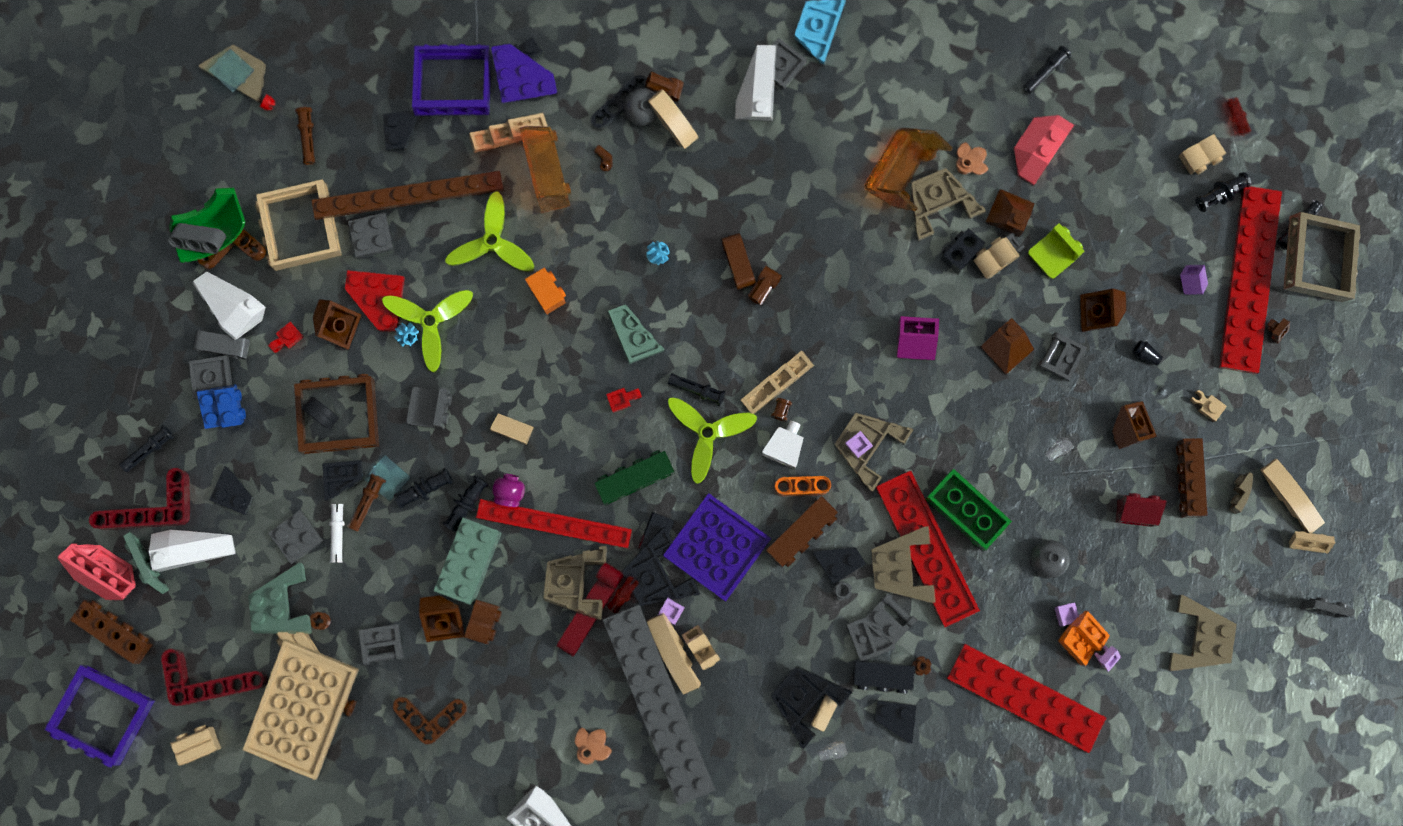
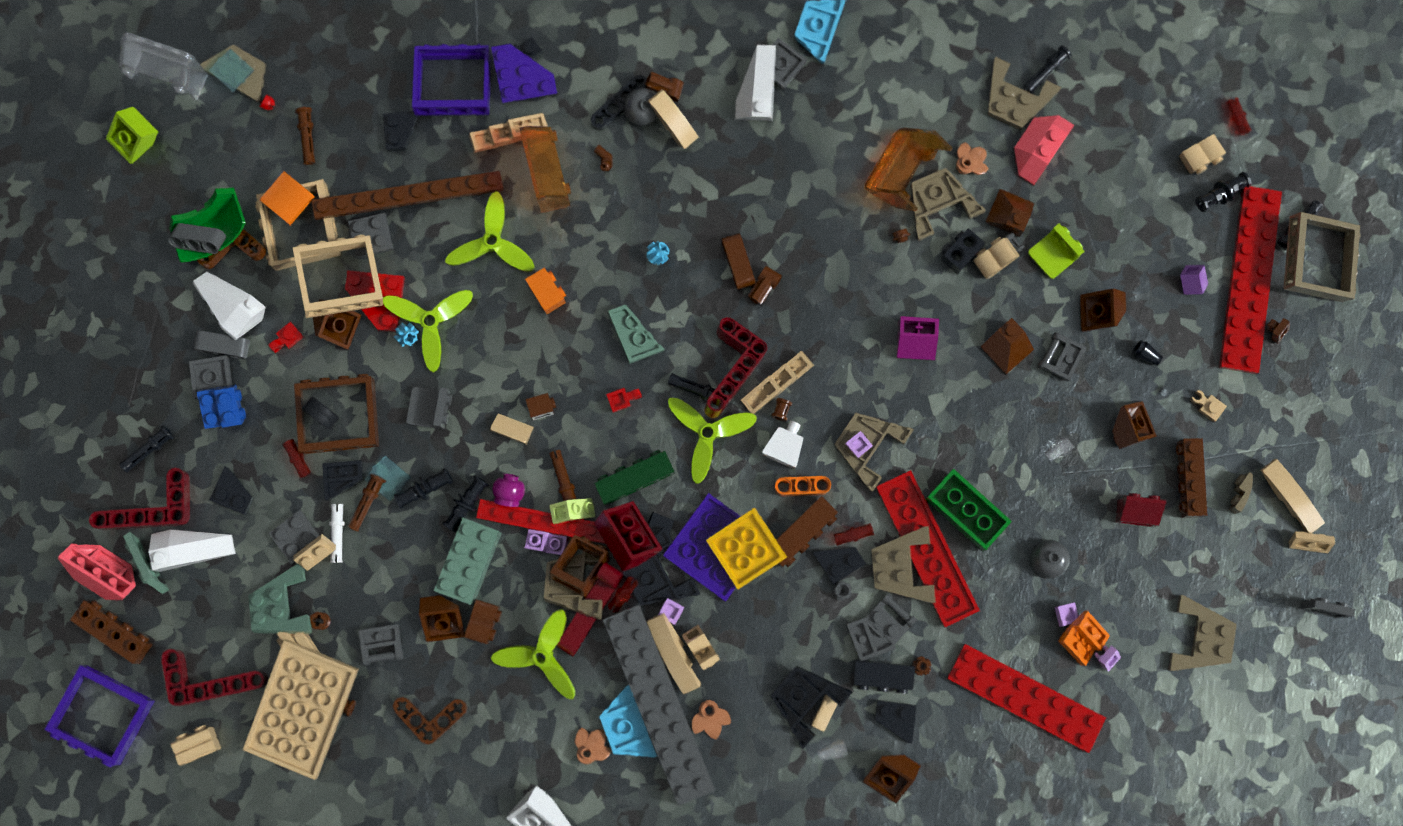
none -> lime slope [106,107,158,164]
none -> clear windscreen [118,32,208,101]
none -> orange slope [259,171,315,225]
none -> clear red pin [282,439,311,478]
none -> tan window [293,235,383,318]
none -> tan plate [293,534,336,571]
none -> lime piece [491,609,575,699]
none -> reddish brown brick [525,393,556,420]
none -> lavender slope [525,529,569,556]
none -> reddish brown pin [549,450,576,501]
none -> yellowish green bracket [550,498,595,524]
none -> reddish brown window [550,535,610,597]
none -> dark red slope [594,501,662,571]
none -> medium azure wing [599,685,657,757]
none -> nougat plate [692,700,731,740]
none -> dark red beam [704,317,767,418]
none -> yellow plate [706,508,787,589]
none -> clear red pin [833,523,874,546]
none -> reddish brown slope [863,755,921,803]
none -> reddish brown plate [892,228,911,244]
none -> dark tan wing [987,57,1061,130]

